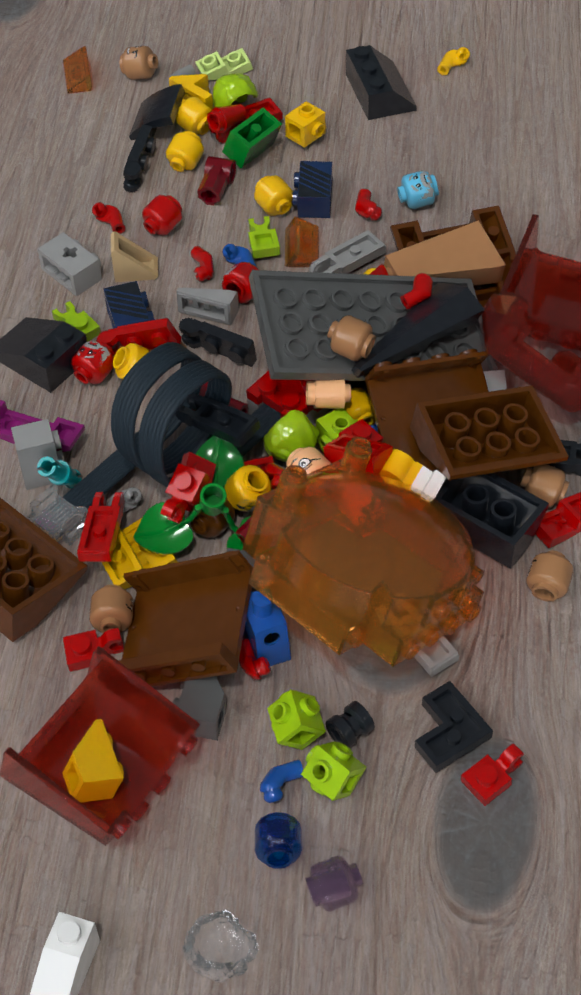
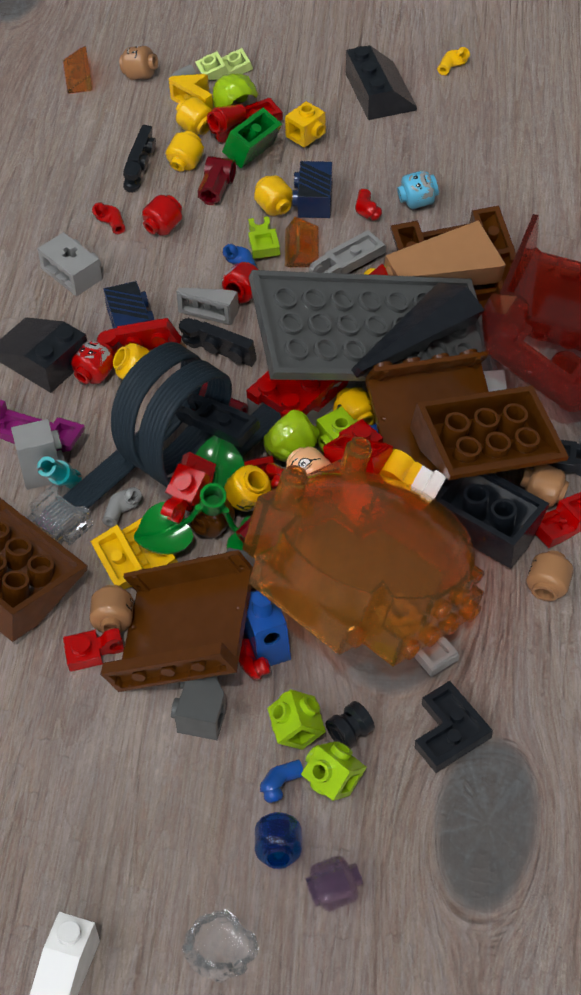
clear red windscreen [0,646,200,846] -> none
lime plate [52,301,101,342] -> none
yellow slope [62,719,124,803] -> none
red hinge [77,492,125,562] -> none
tan slope [111,231,158,282] -> none
black slope [129,84,185,140] -> none
red arm [191,246,214,282] -> none
light nougat brick [306,379,351,409] -> none
medium nougat head [327,315,376,361] -> none
red arm [400,273,433,309] -> none
red plate [461,744,524,806] -> none

